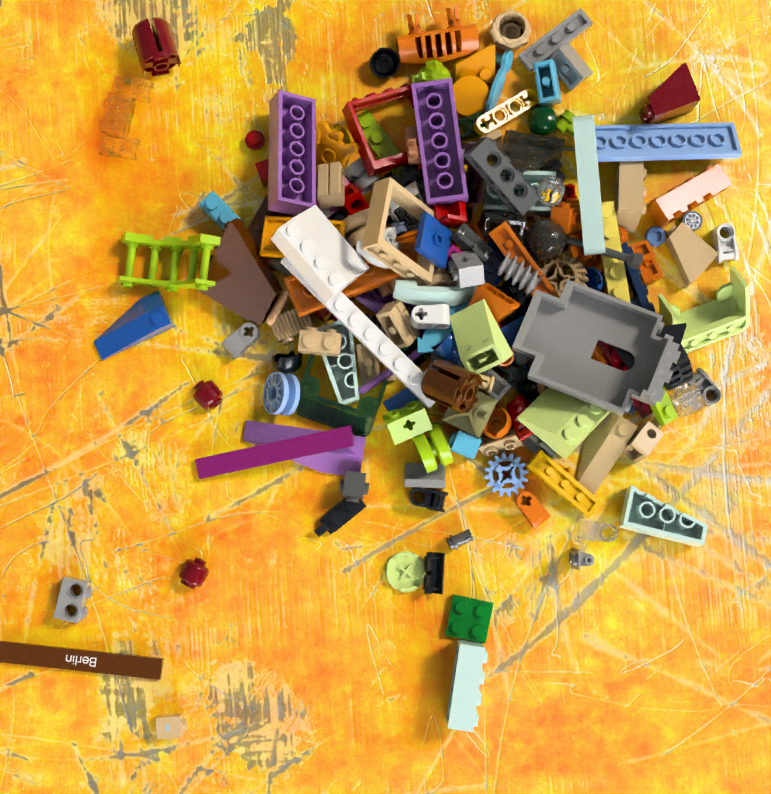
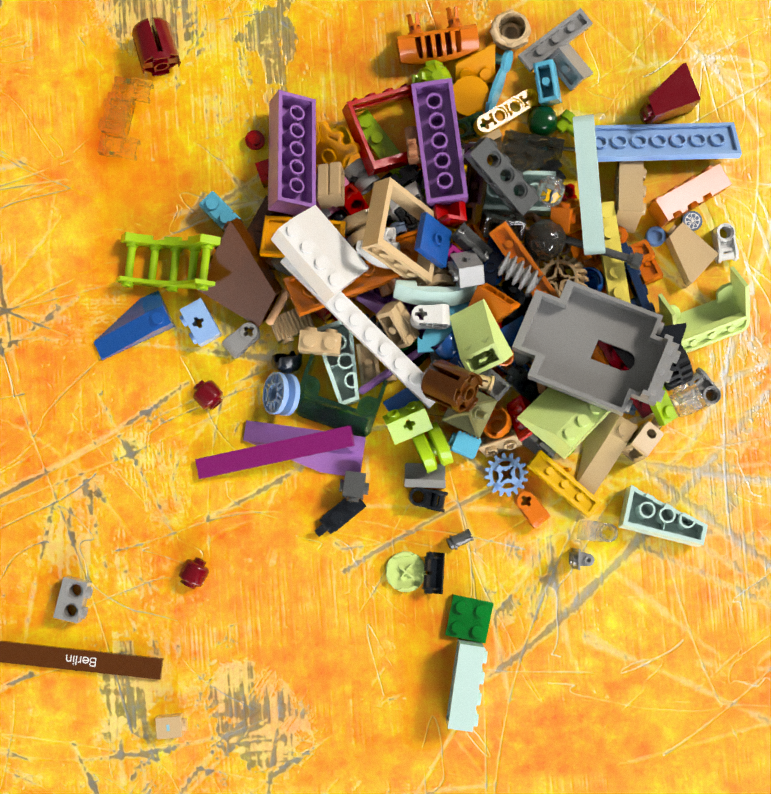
black hair [369,47,400,79] -> none
none -> light blue brick [179,298,223,347]

